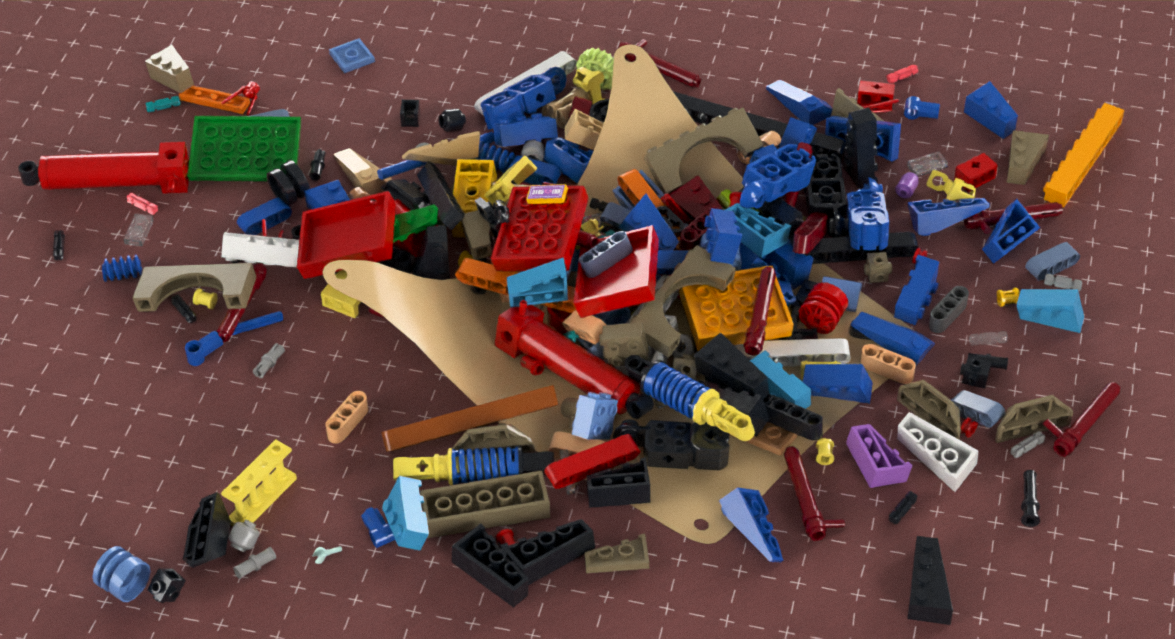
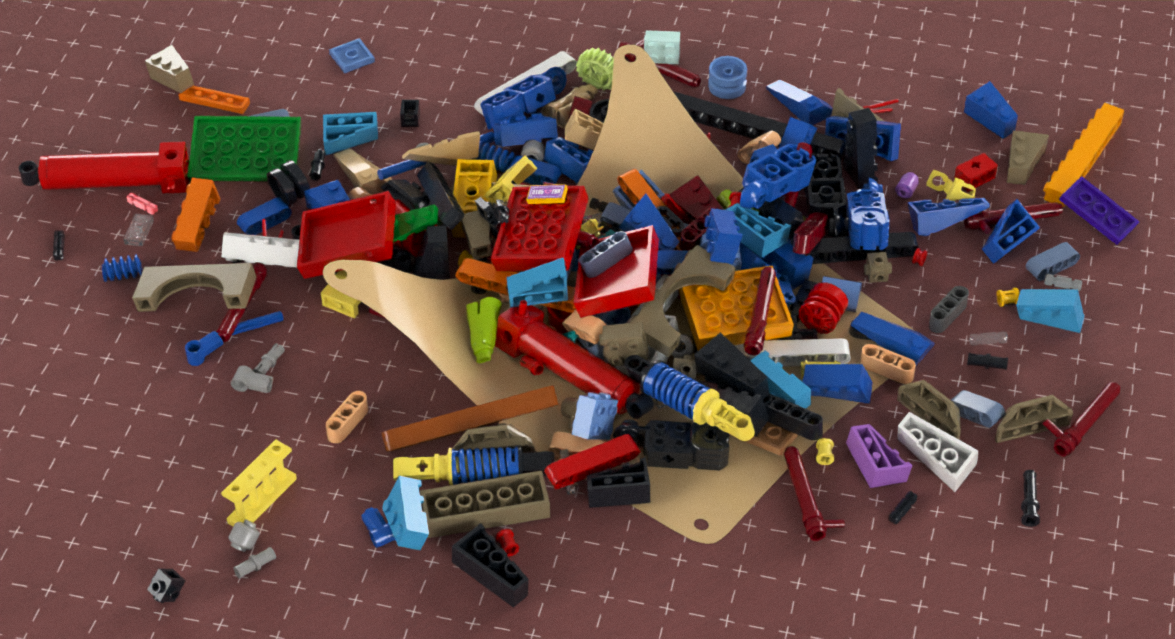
medium blue wheel [92,546,151,602] -> none
teal axle [146,96,180,112] -> none
black axle [171,294,197,323] -> none
black wedge [183,492,231,568] -> none
light yellow bush [193,288,218,310] -> none
red plant [221,81,260,116] -> none
light aqua hand [312,546,342,564] -> none
black head [439,108,466,132] -> none
black wedge [500,519,595,585] -> none
light yellow piece [573,67,604,105] -> none
dark tan wing [584,533,649,573] -> none
dark tan arch [644,108,764,194] -> none
wedge [719,487,784,563] -> none
red brick [857,80,895,110] -> none
coral axle [886,65,918,83] -> none
blue wedge [894,255,939,325] -> none
blue piece [904,96,940,120] -> none
clear plate [907,151,948,177] -> none
black wedge [907,536,953,625] -> none
black brick [960,356,991,389] -> none
red bush [961,417,978,438] -> none
light grey axle [1010,431,1045,458] -> none
none -> orange wedge [171,178,221,252]
none -> light grey piece [231,366,273,393]
none -> dark azure wedge [323,112,378,156]
none -> lime piece [466,297,502,363]
none -> light aqua bracket [644,30,680,64]
none -> medium blue wheel [708,56,747,99]
none -> dark purple plate [1059,176,1140,245]

